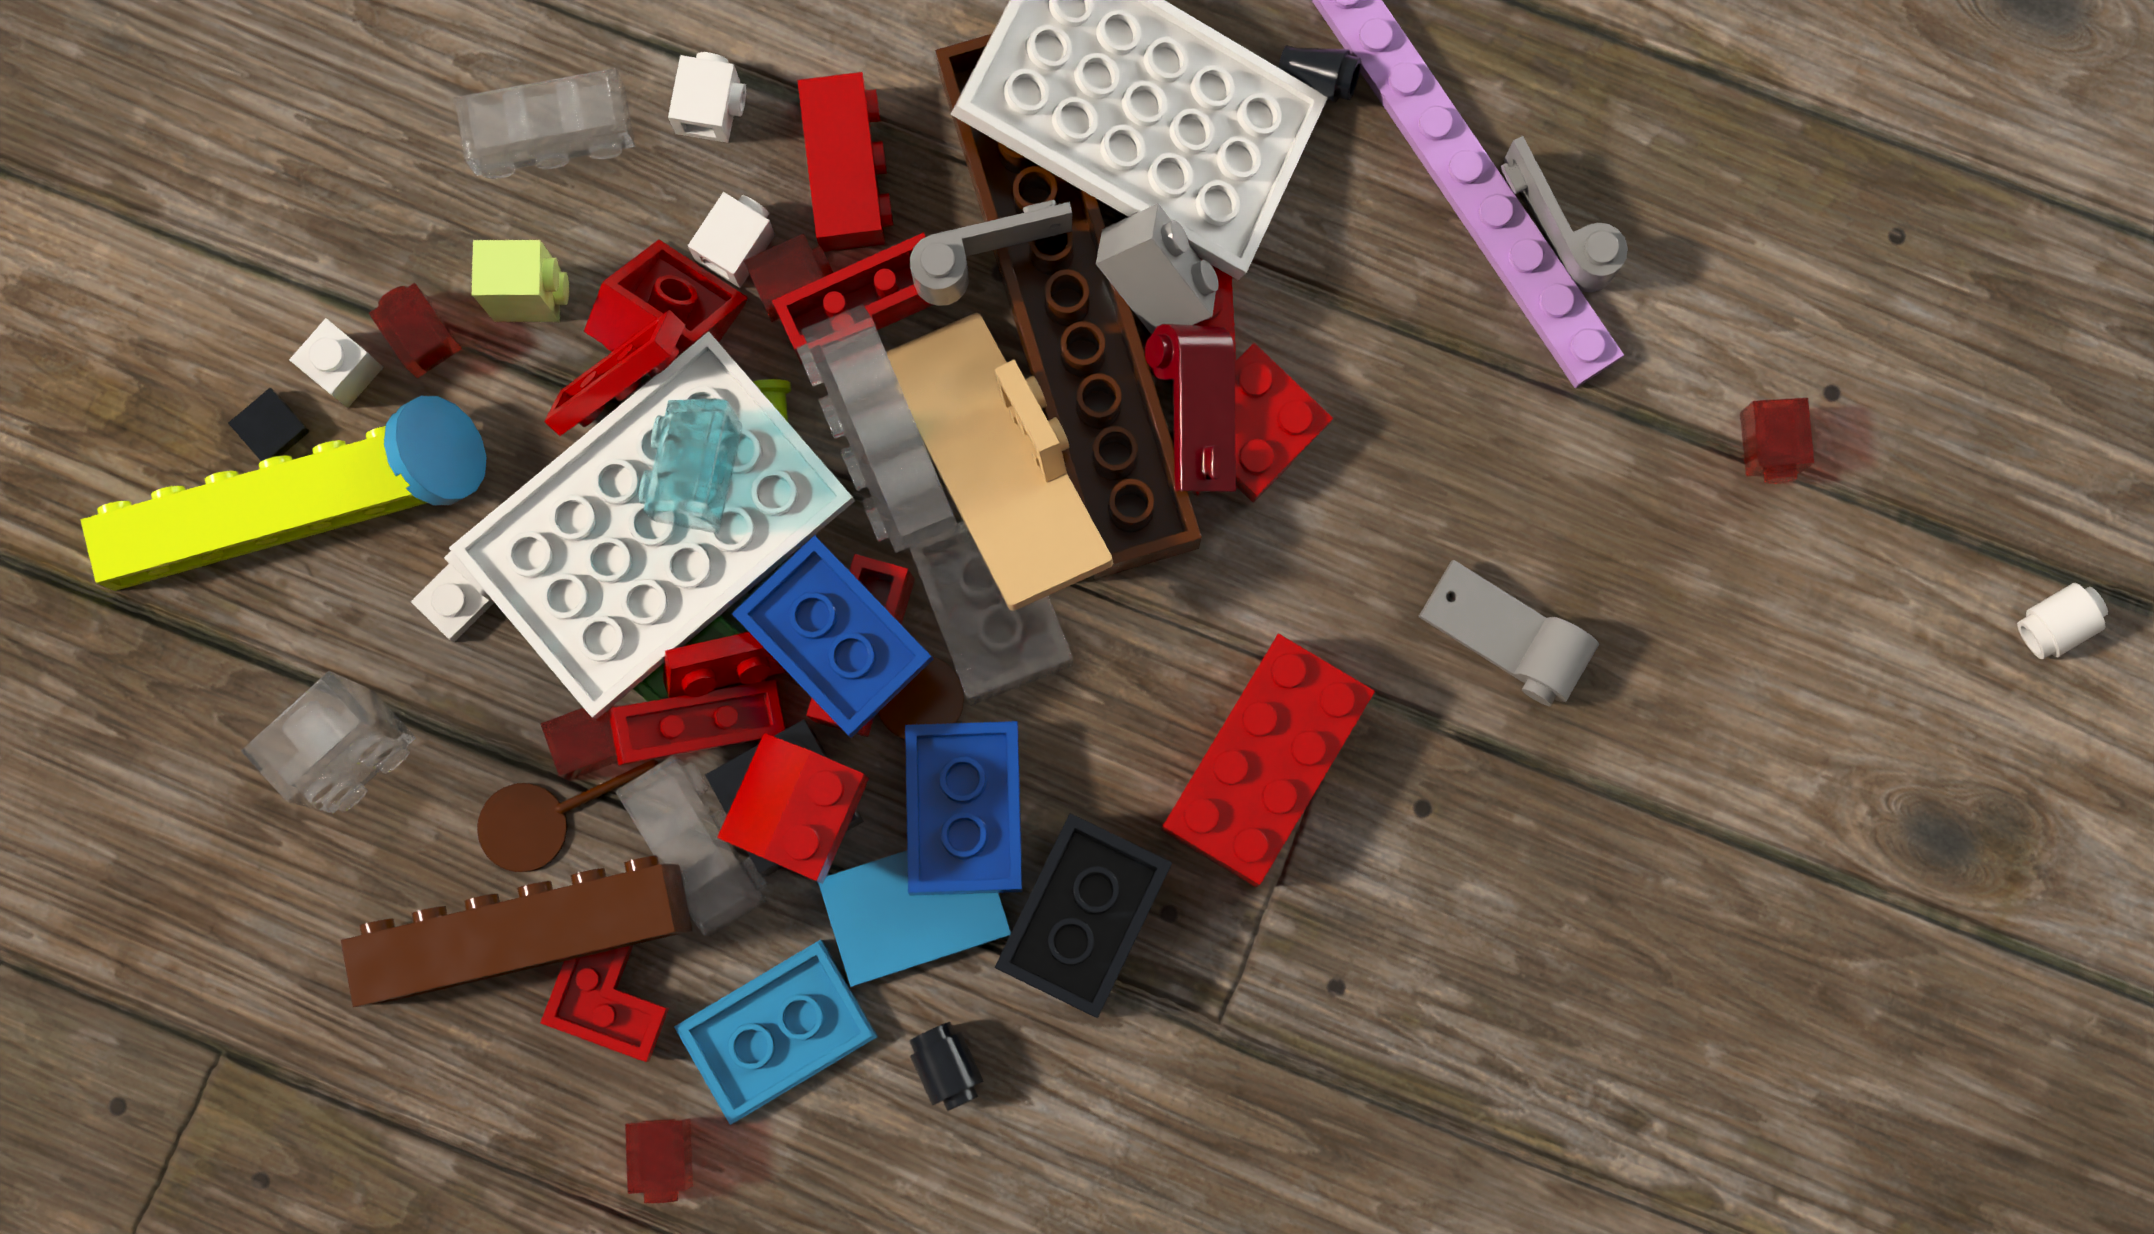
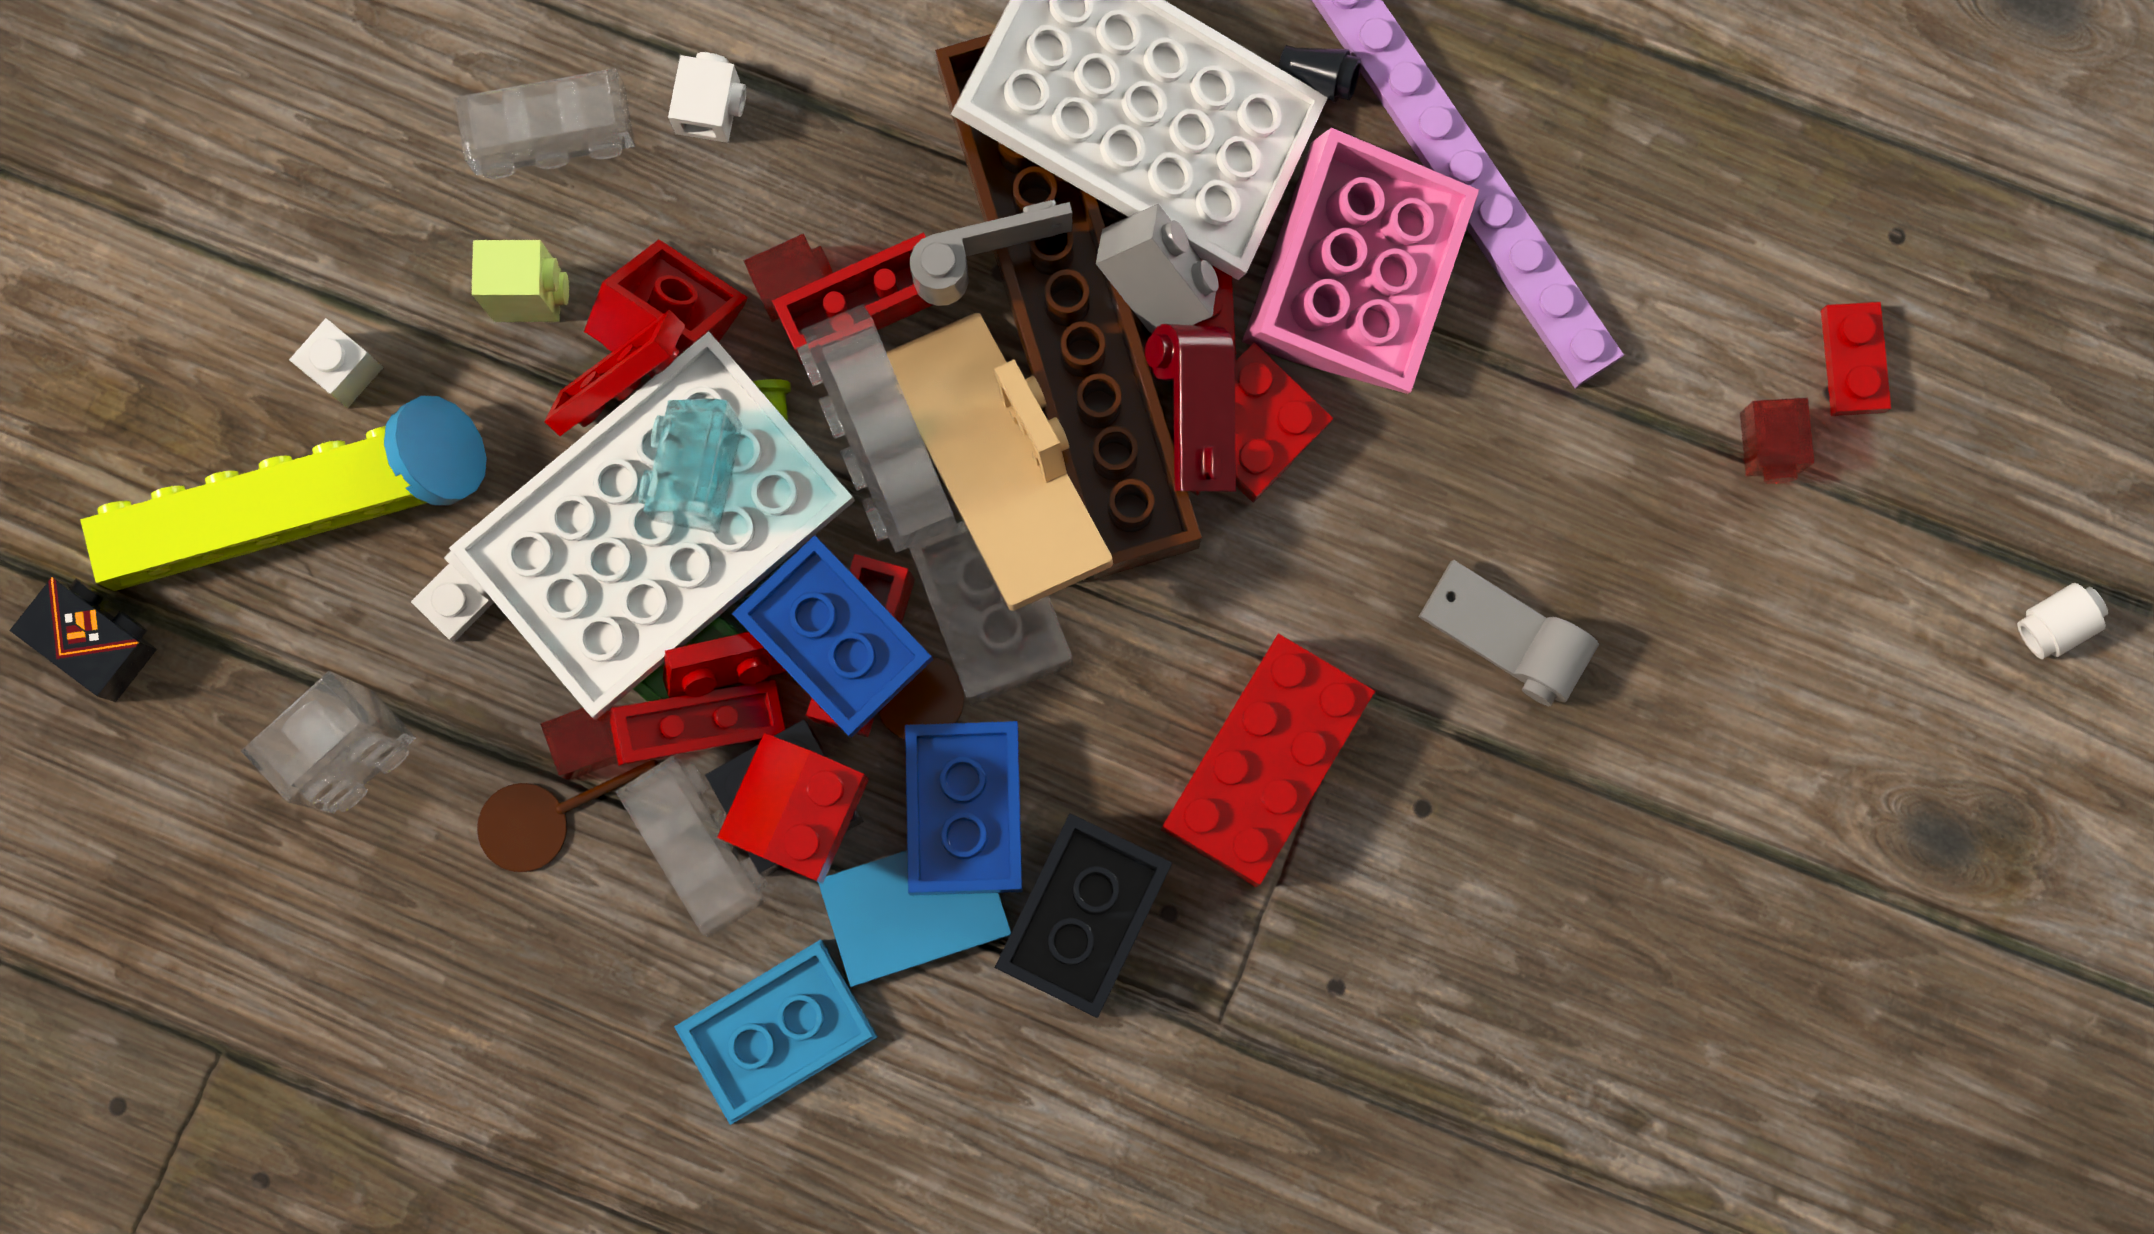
black tile [228,388,310,461] -> none
reddish brown brick [341,855,693,1007] -> none
clear red brick [369,283,463,378] -> none
red plate [540,945,669,1062] -> none
clear red brick [625,1118,693,1203] -> none
white brick [688,192,775,288] -> none
red brick [797,72,893,252] -> none
black brick [909,1022,984,1111] -> none
light grey door [1501,136,1628,293] -> none
none -> black brick [9,577,157,702]
none -> bright pink slope [1242,128,1479,394]
none -> red plate [1821,302,1891,416]

